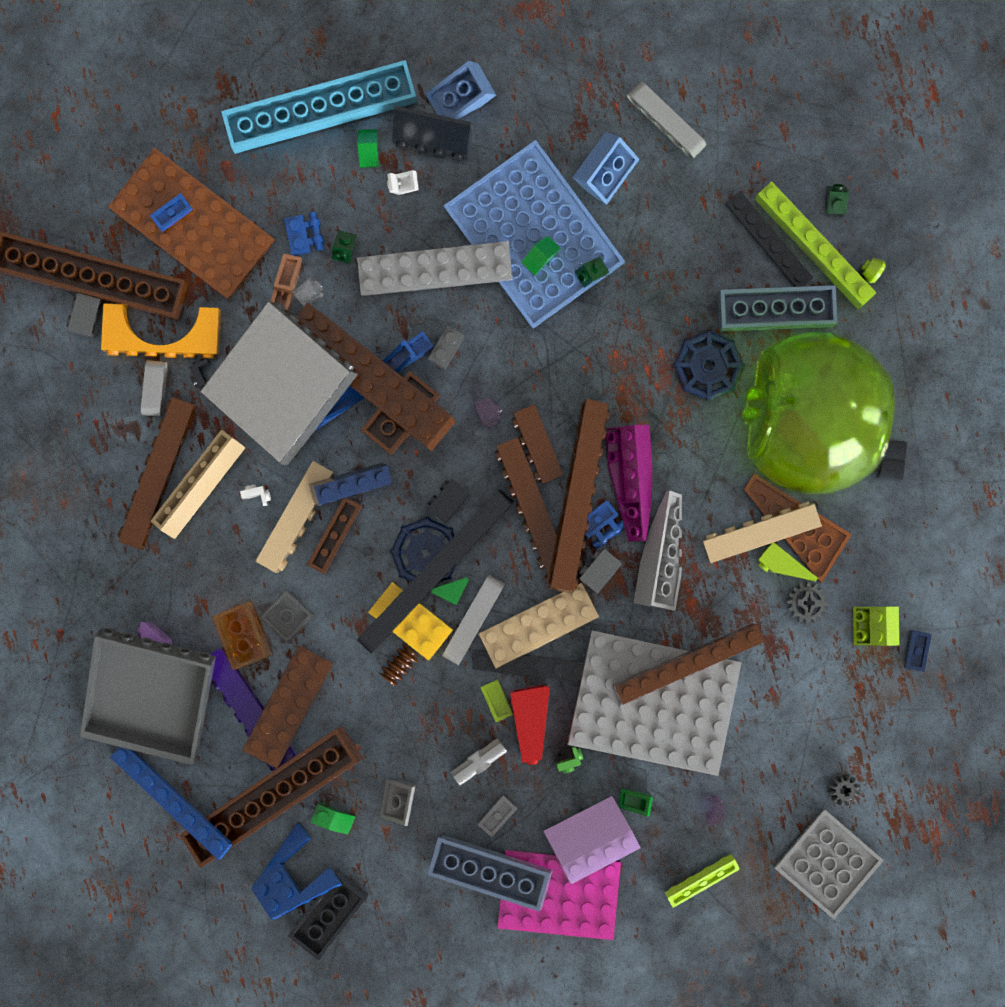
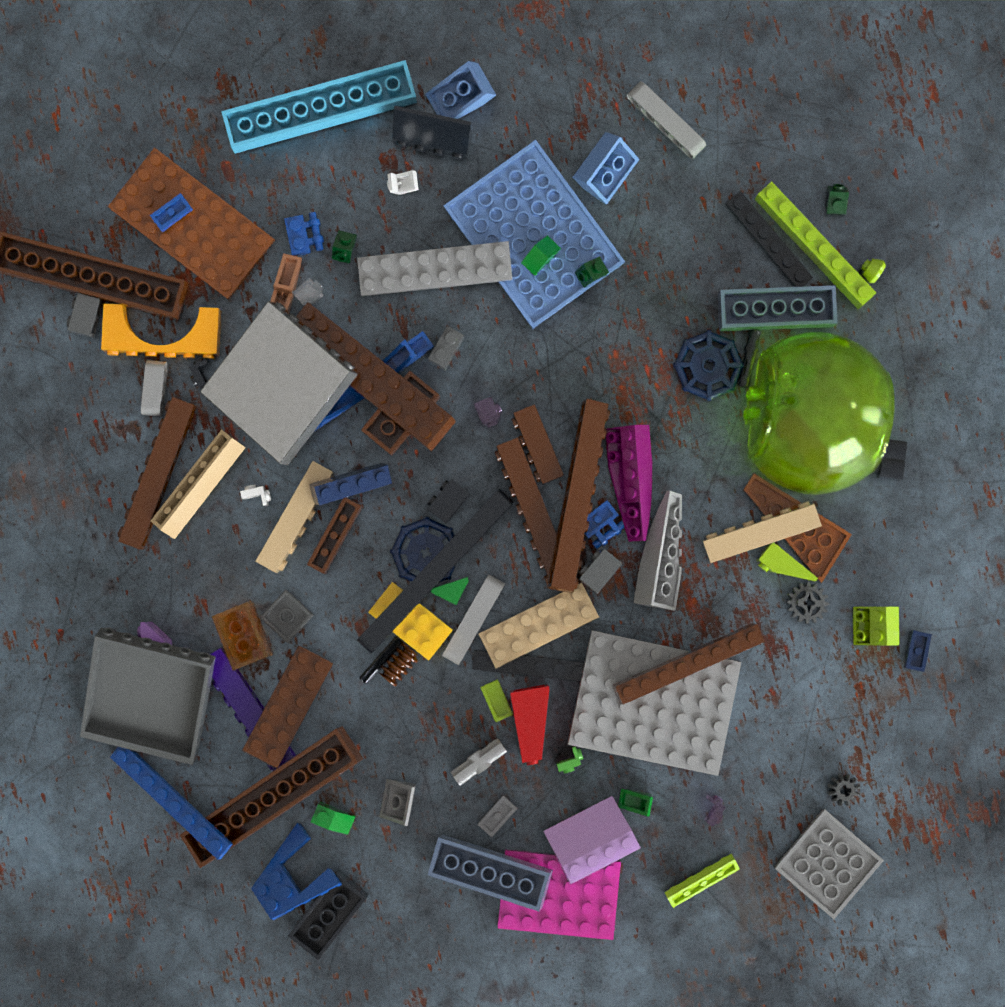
green slope [357,129,379,168] -> none
none -> black axle [359,637,403,684]
none -> black pin [738,330,761,388]

